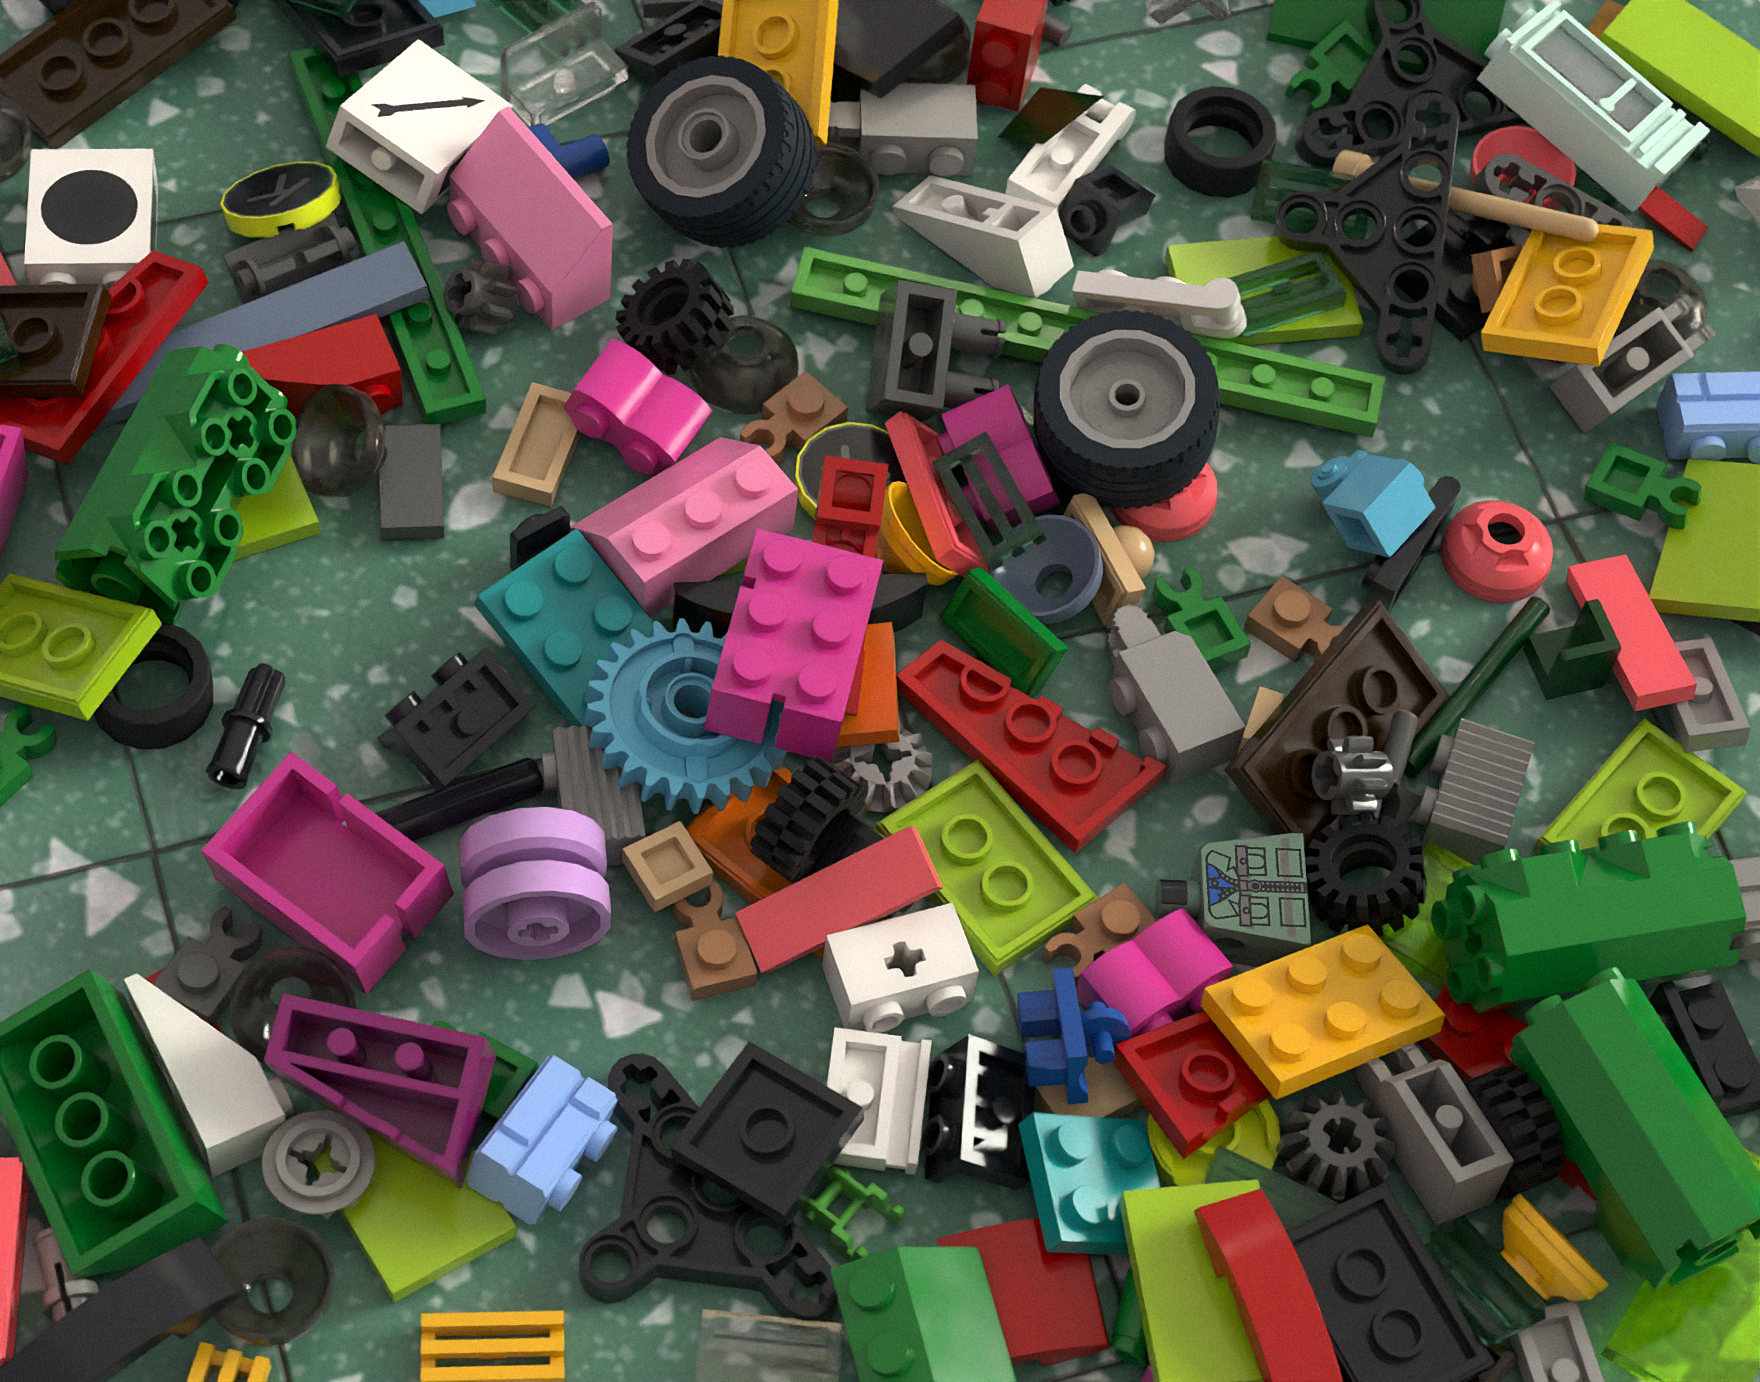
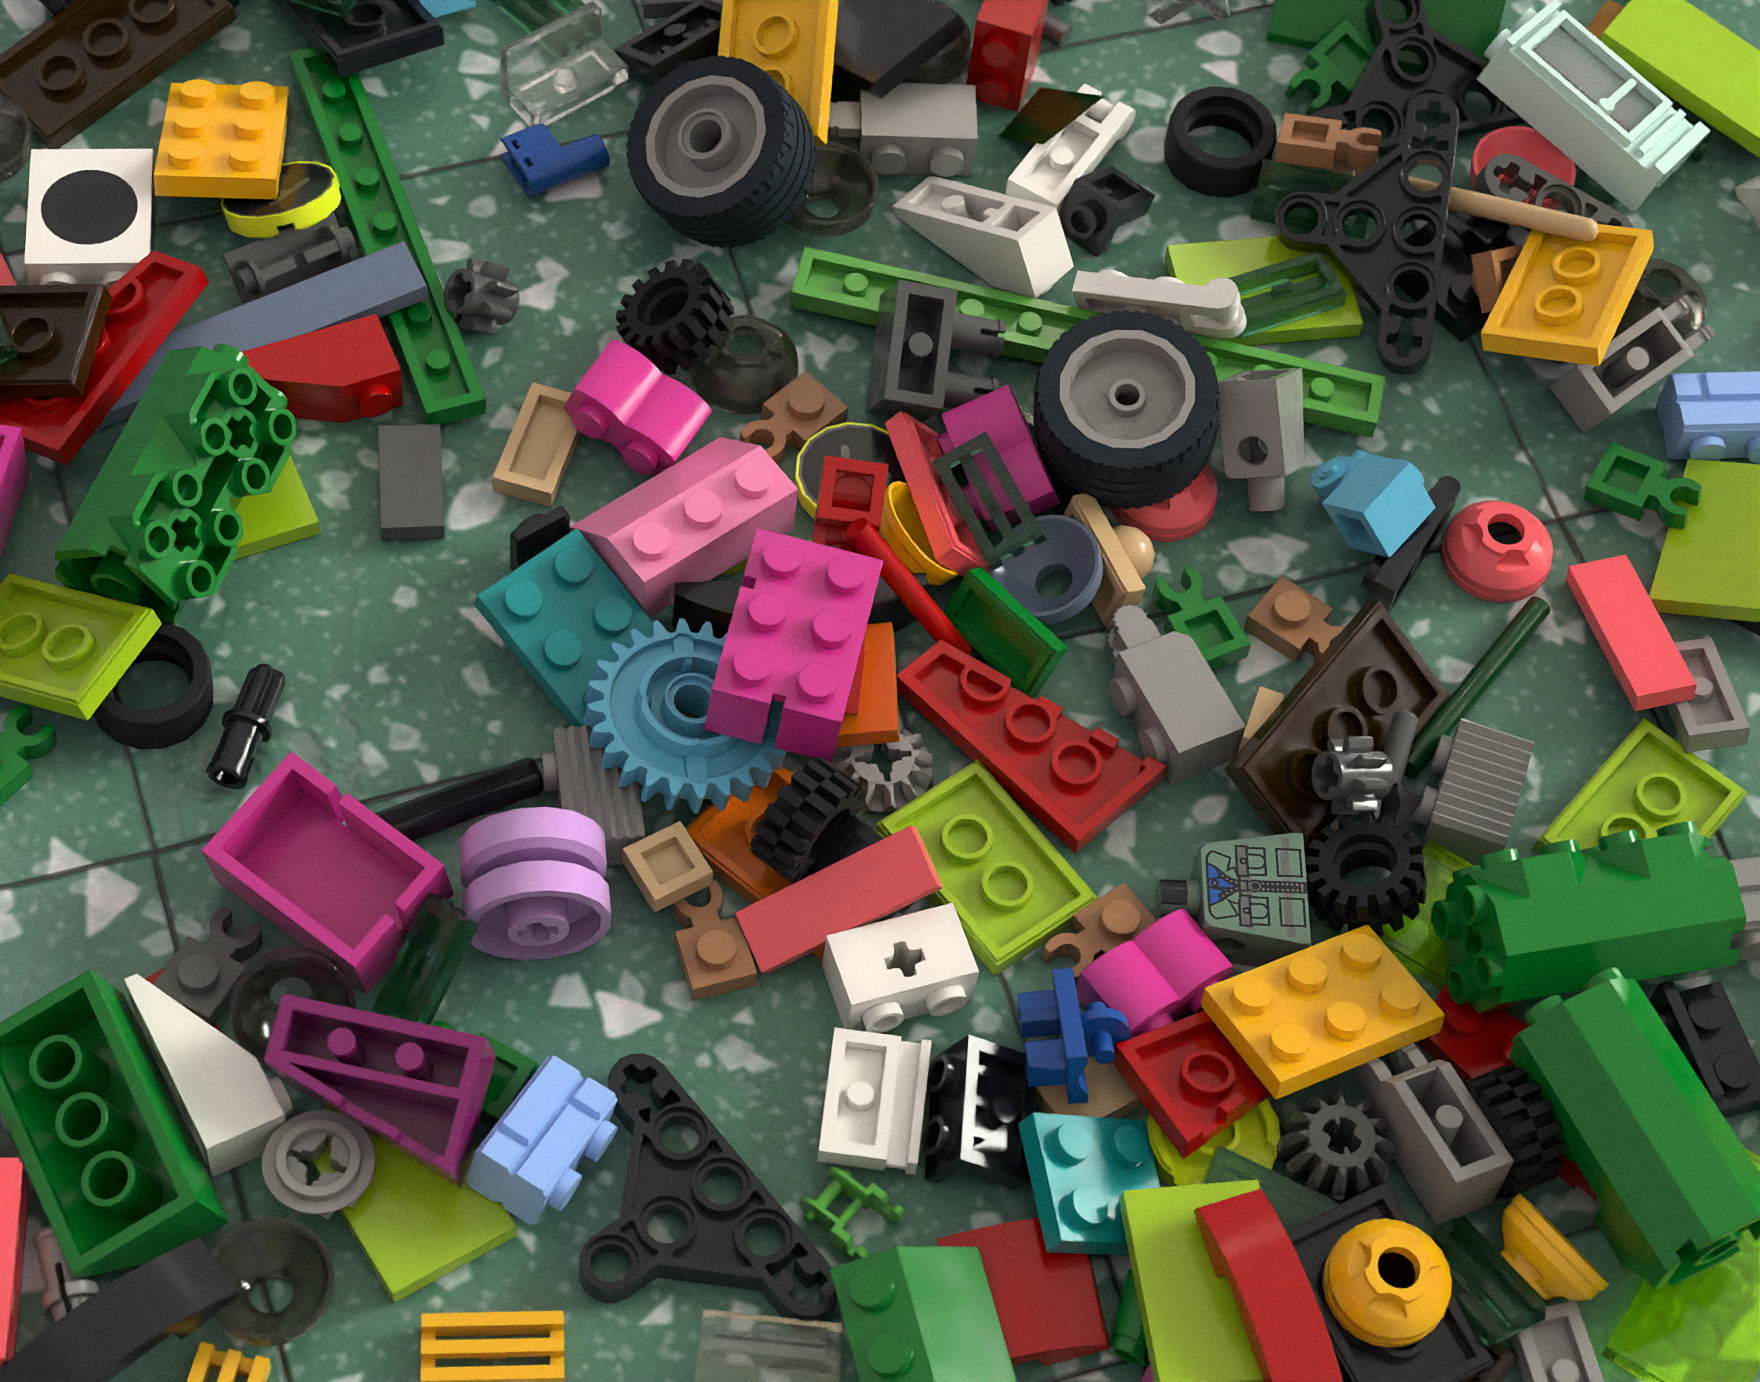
clear smoke piece [292,383,388,498] -> none
white brick [326,39,513,214] -> none
black bracket [377,647,536,790] -> none
bright pink slope [447,106,613,331] -> none
black hinge [670,1041,864,1227] -> none
dark green panel [1523,599,1622,700] -> none
red window [1637,187,1709,252] -> none
none -> yellow plate [153,79,290,200]
none -> clear green tile [371,892,479,1025]
none -> red bar [846,517,972,655]
none -> light grey torso [1218,368,1304,511]
none -> medium nougat plate [1275,113,1381,171]
none -> yellow piece [1322,1219,1452,1348]

